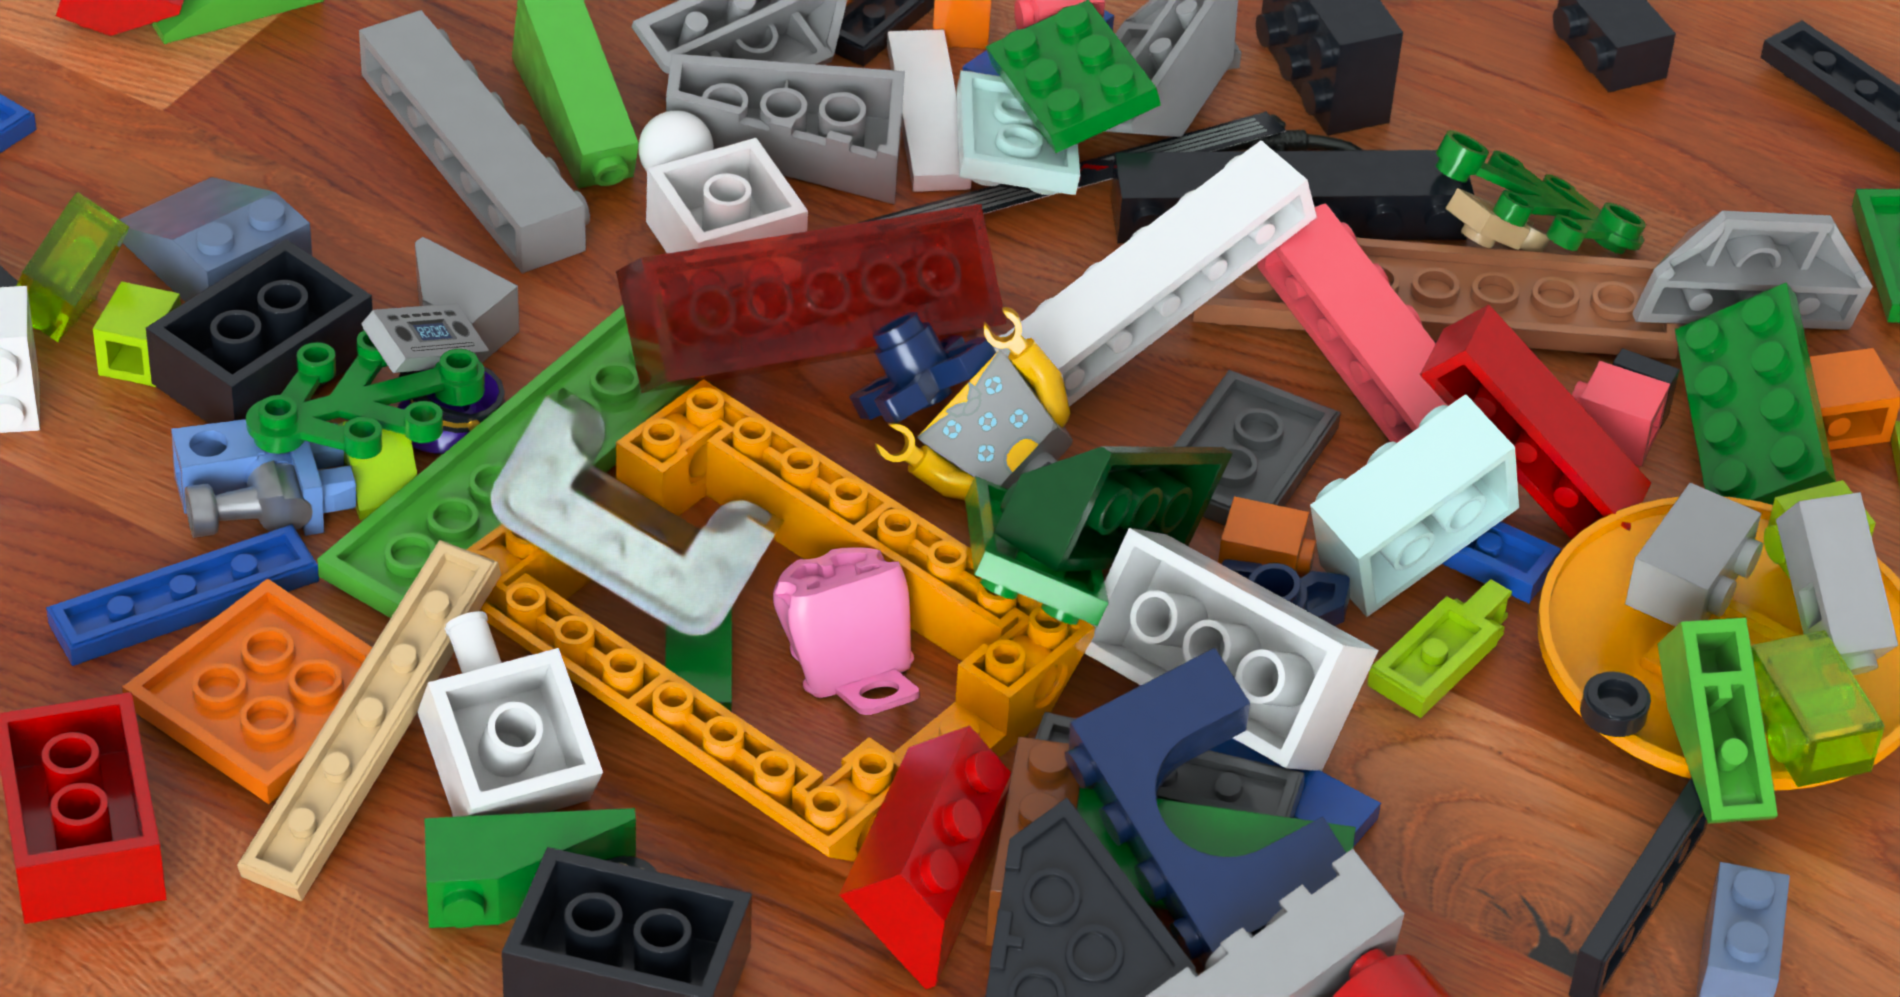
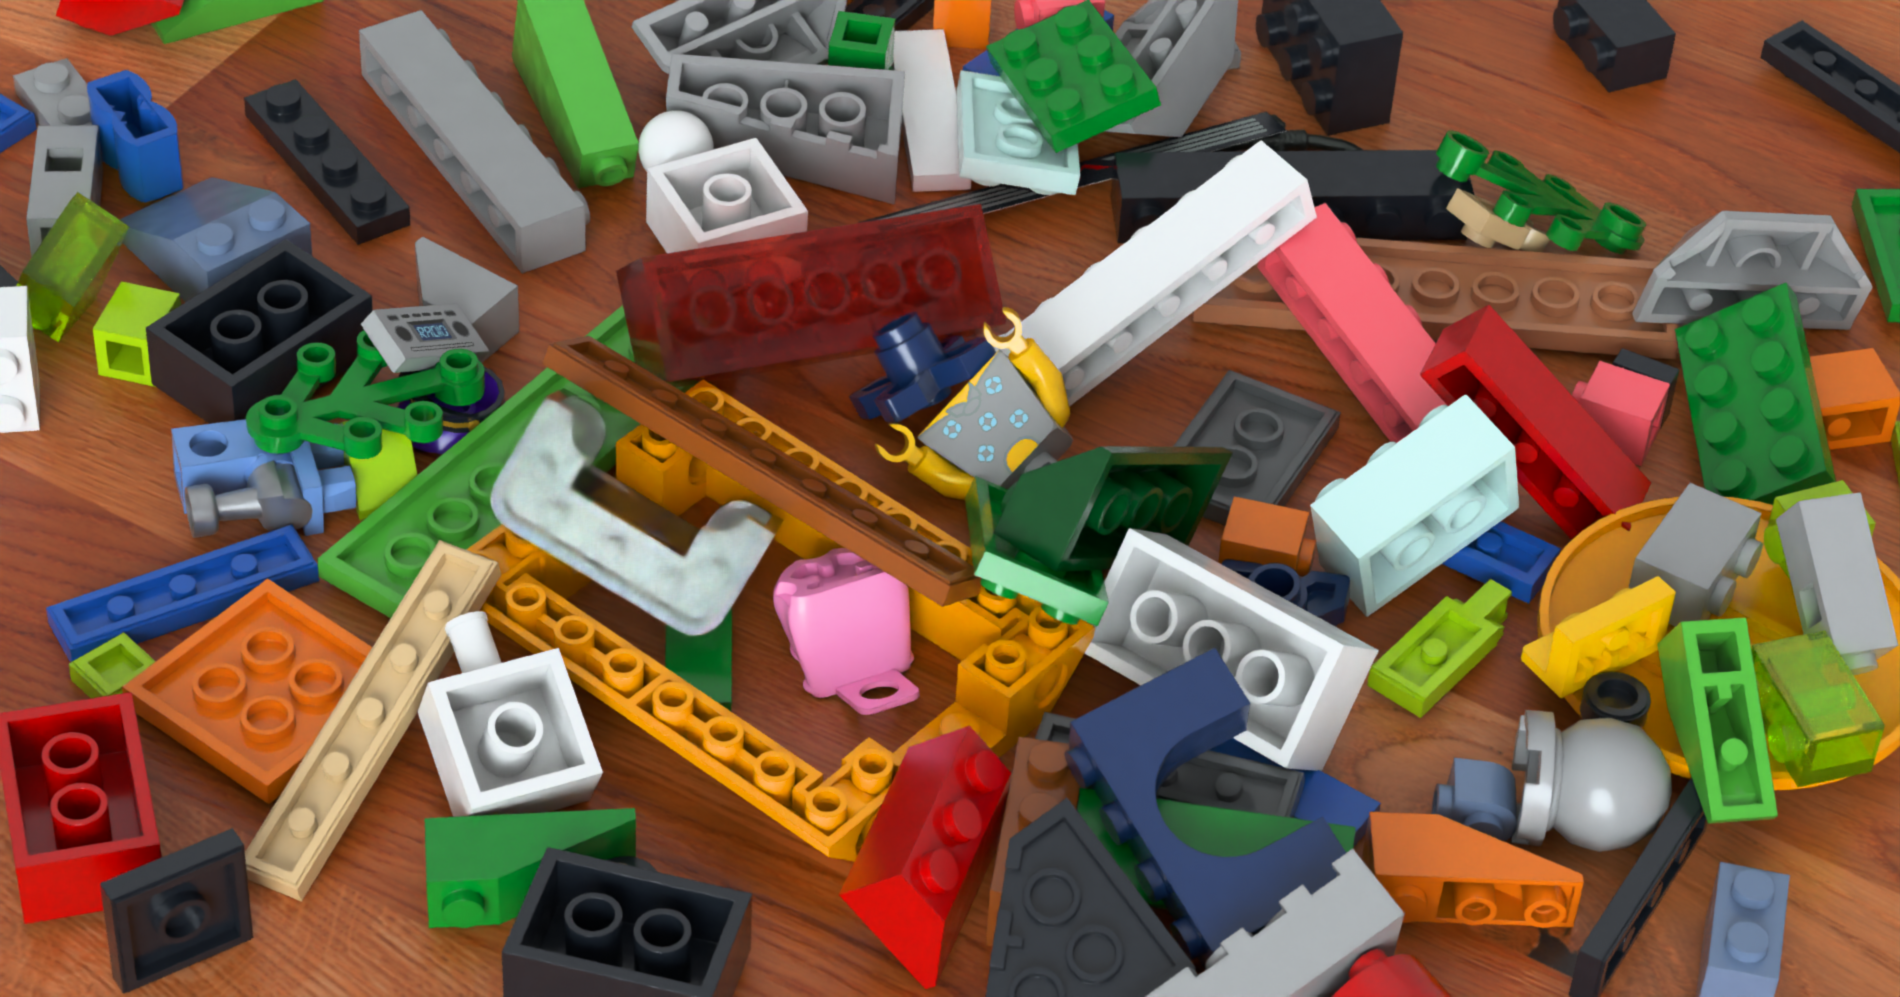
none -> light grey plate [13,58,92,126]
none -> light grey brick [26,125,104,265]
none -> lime tile [69,633,156,698]
none -> blue brick [87,70,184,203]
none -> black tile [100,828,253,994]
none -> black plate [244,79,410,245]
none -> dark orange tile [543,336,982,607]
none -> green brick [828,11,895,70]
none -> orange slope [1362,812,1584,928]
none -> sand blue plate [1431,758,1517,842]
none -> light grey tile [1510,710,1672,852]
none -> yellow bracket [1521,576,1676,698]

